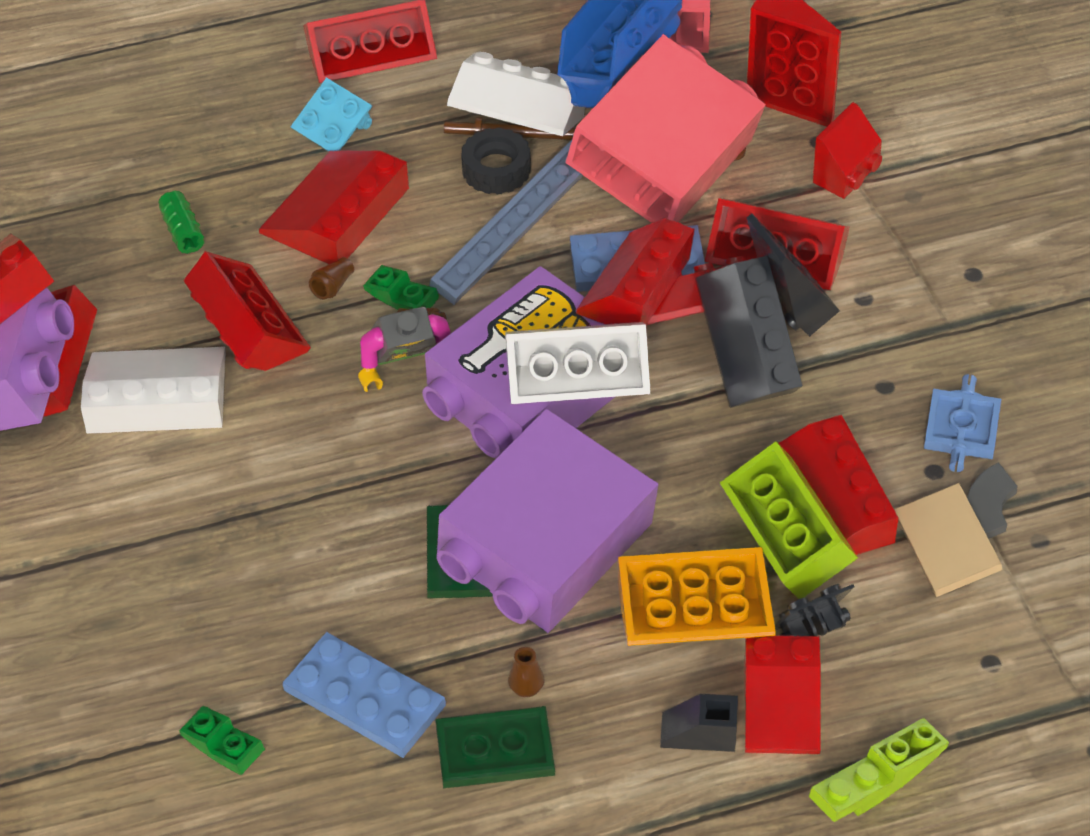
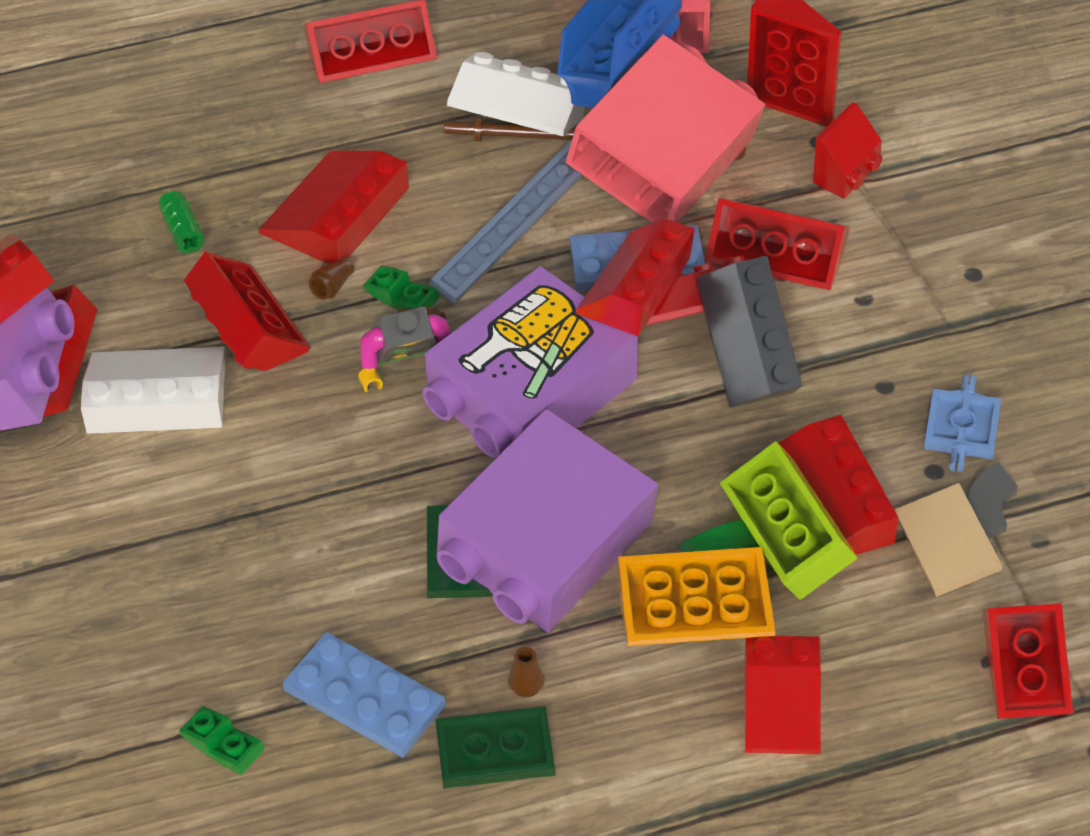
medium azure hinge [290,77,372,151] -> none
black tyre [461,128,531,195] -> none
white slope [505,322,650,404] -> none
black slope [660,694,738,752] -> none
black slope [747,213,840,337] -> none
black hinge [775,584,855,636] -> none
lime slope [809,718,949,822] -> none
none -> green slope [678,519,760,552]
none -> red slope [983,603,1073,719]

